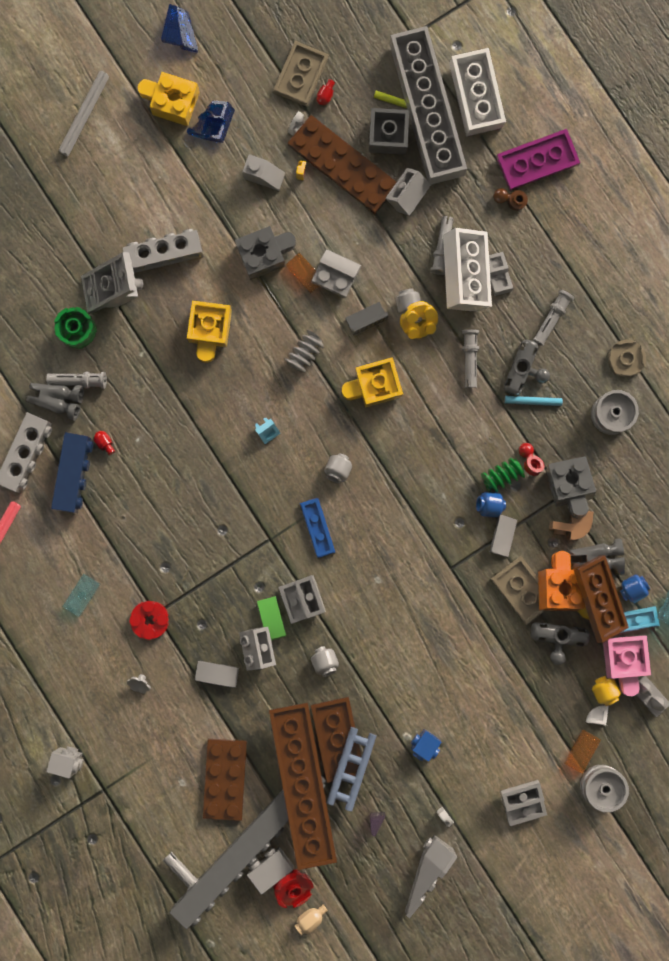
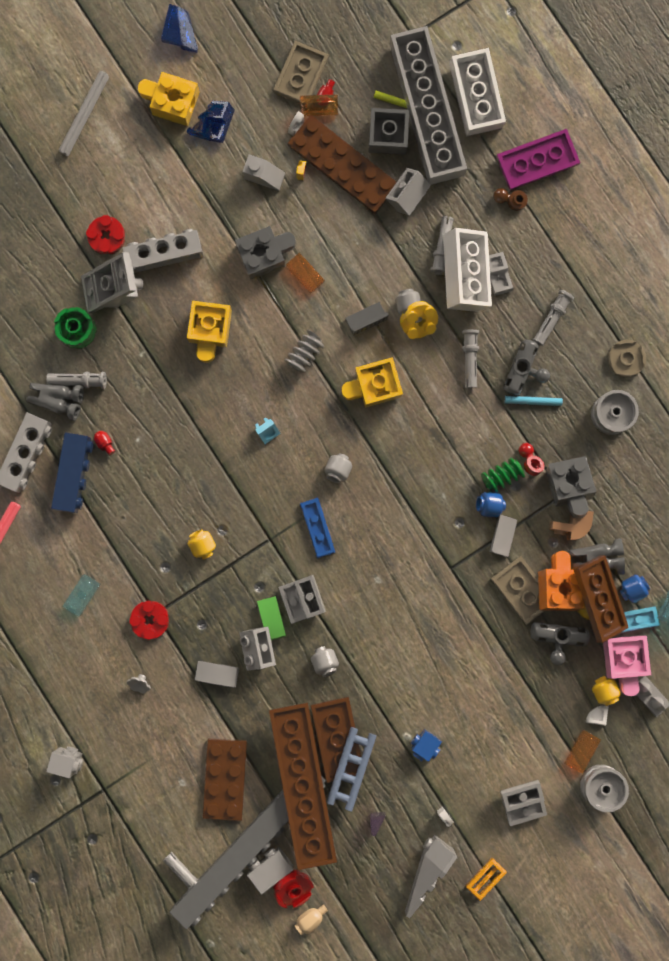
light grey brick [312,249,362,298] -> none
none -> red plate [86,215,125,254]
none -> yellow head [187,529,216,559]
none -> clear orange tile [300,95,338,116]
none -> light orange tile [465,858,507,901]

